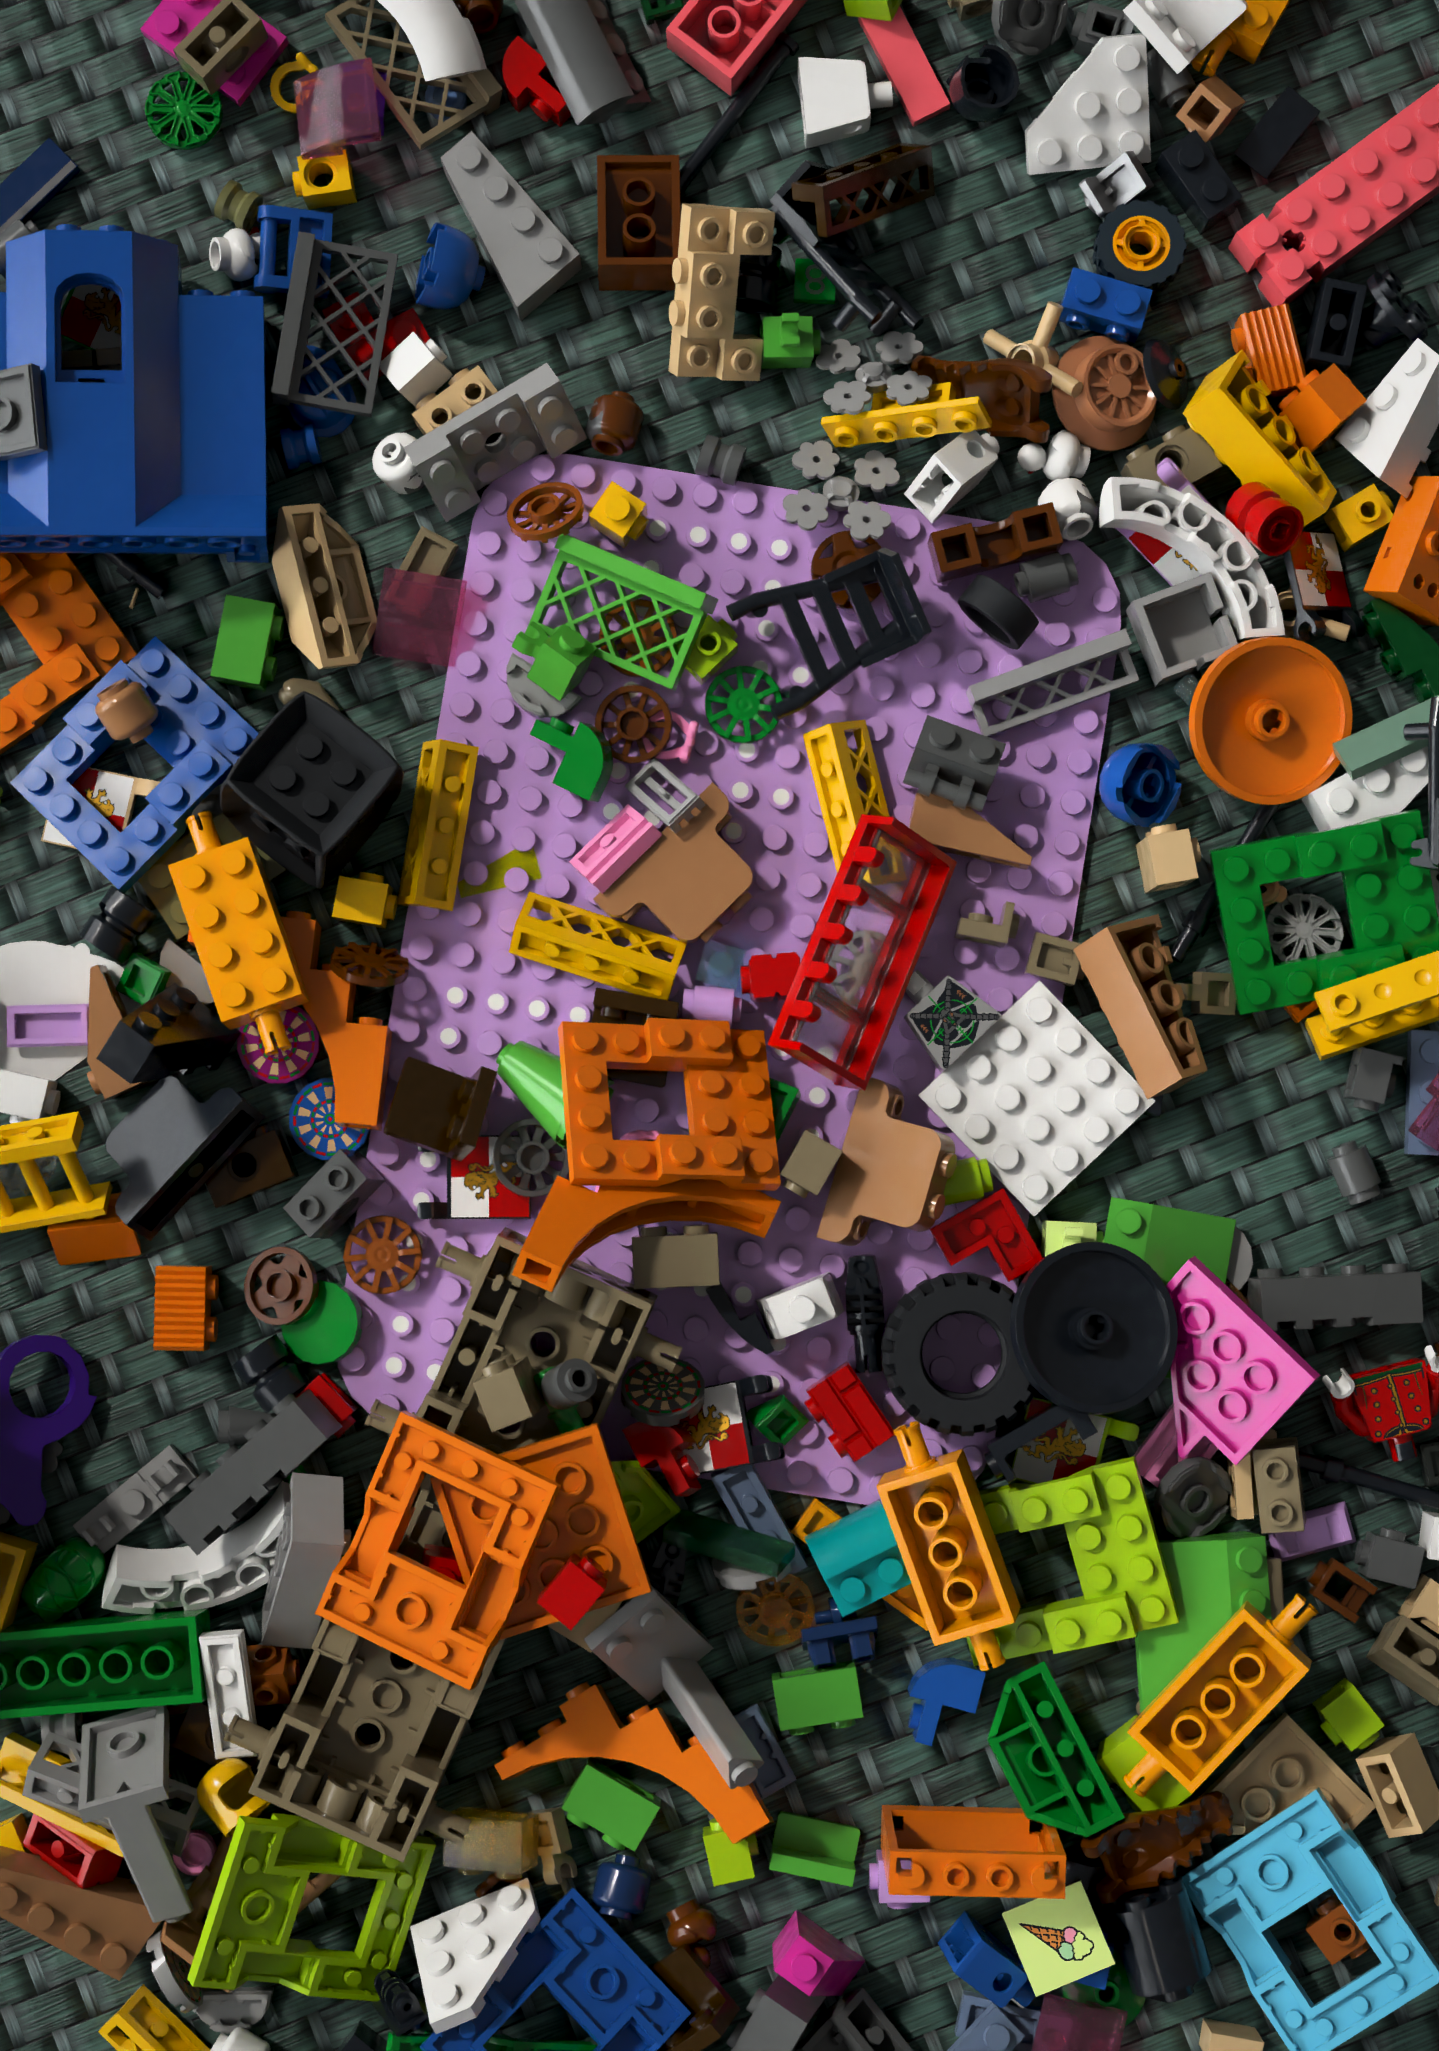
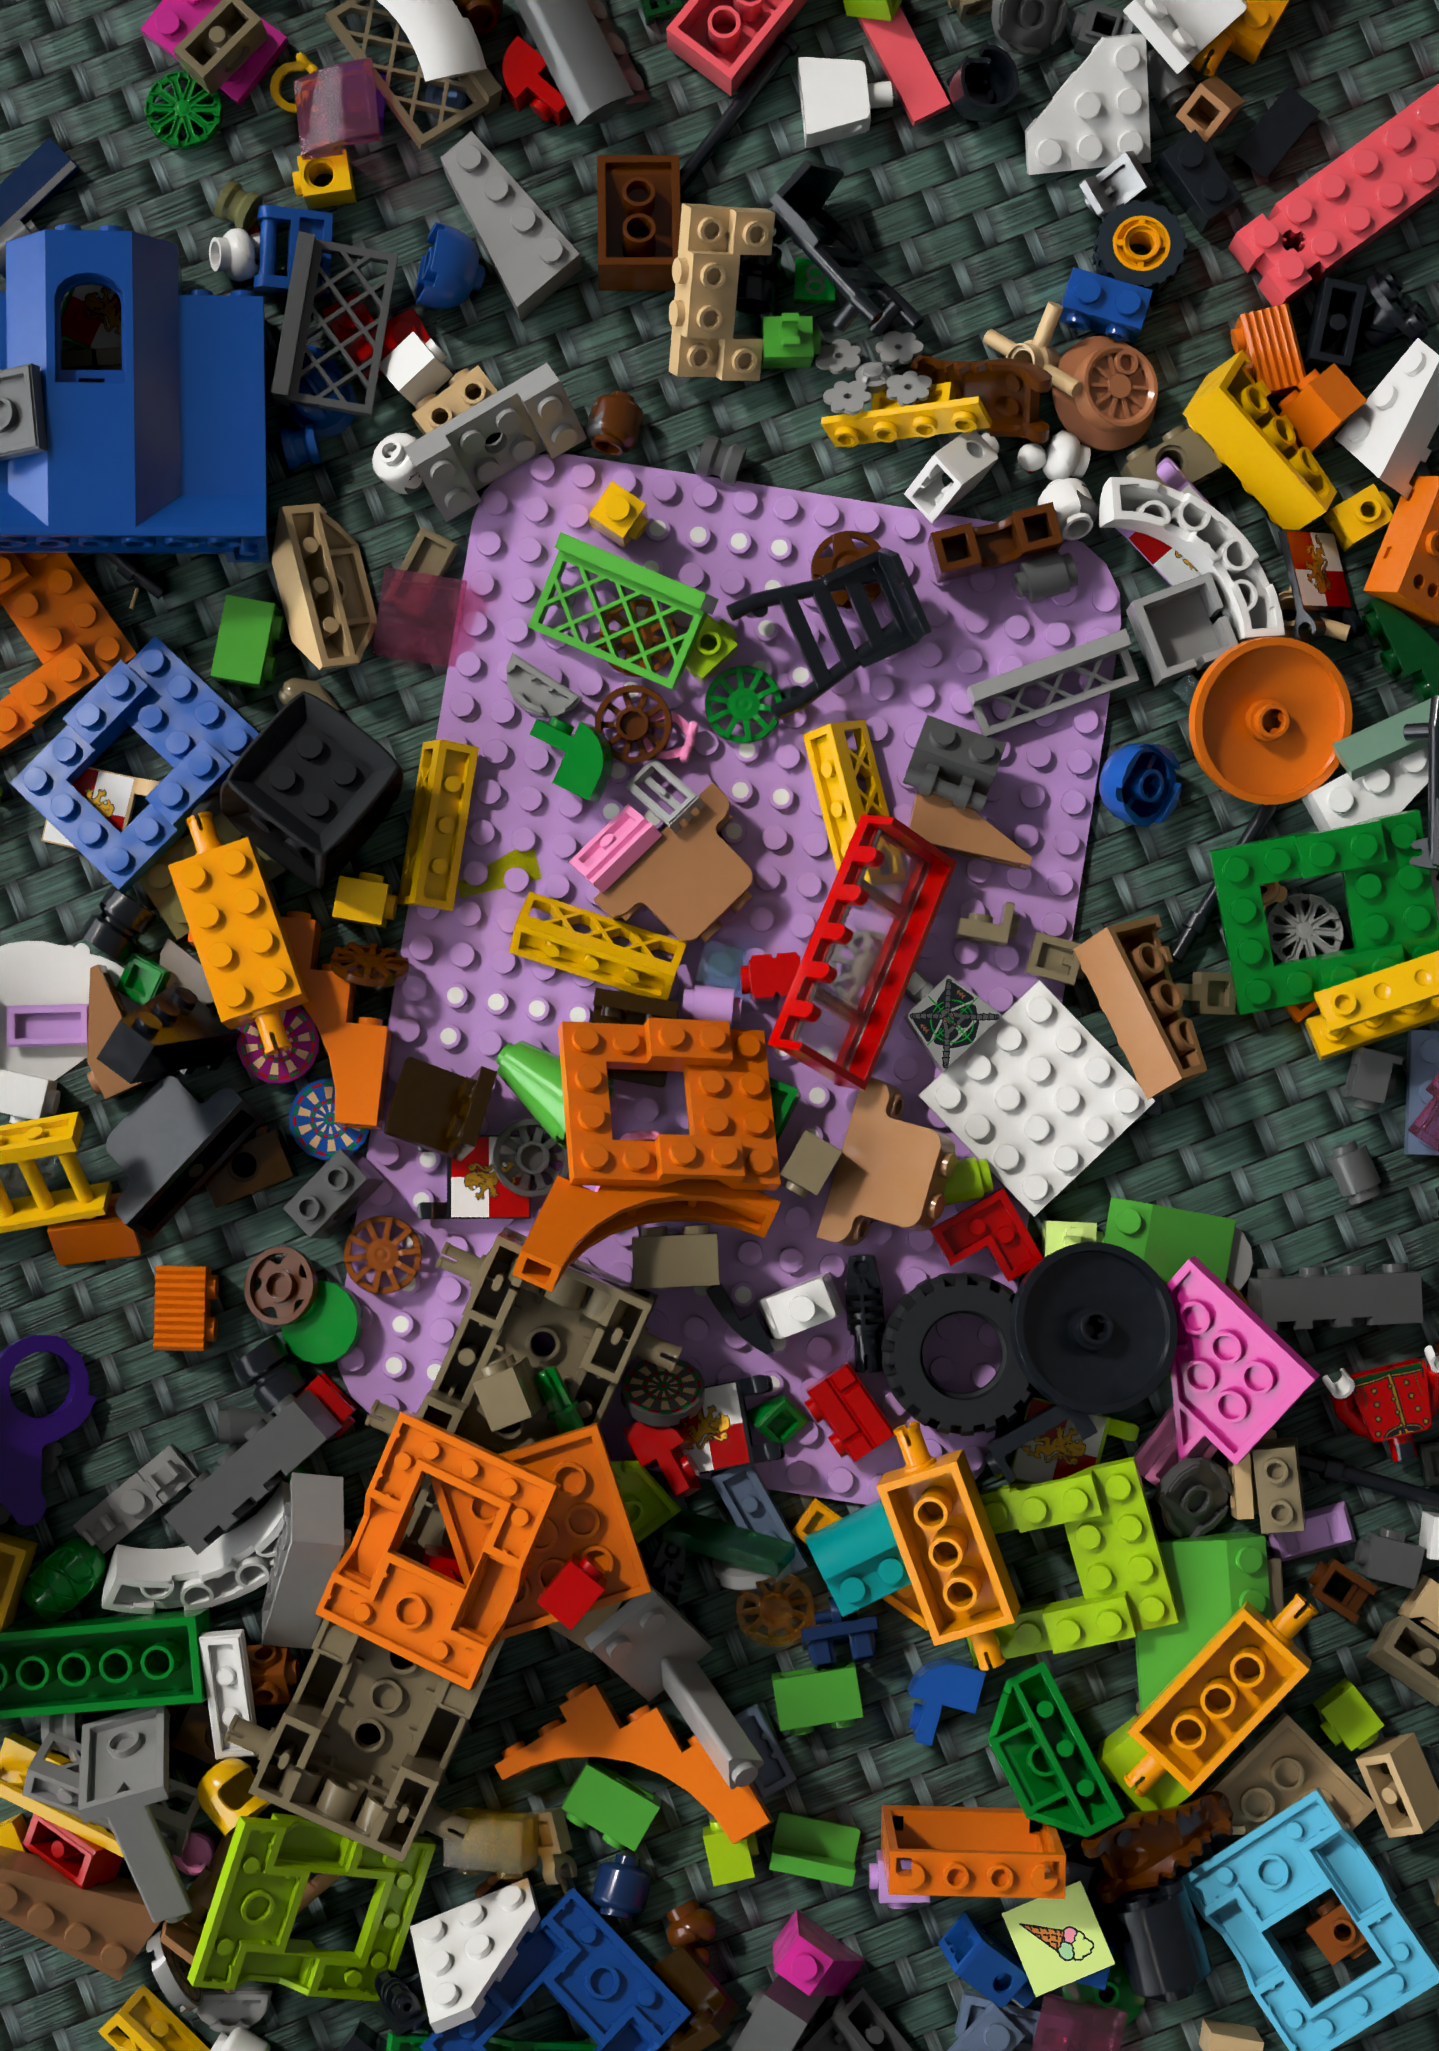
medium nougat head [95,678,159,744] -> none
dark orange wheel [507,482,584,543] -> none
bright green brick [512,621,597,701] -> none
dark grey brick [541,1358,597,1410] -> none
light grey plant [783,440,900,541] -> none
dark brown fence [791,143,935,237] -> none
black tyre [958,575,1039,650] -> none
tan brick [1136,823,1201,893] -> none
black piece [1143,339,1189,410] -> none
red wheel [1225,482,1304,556] -> none

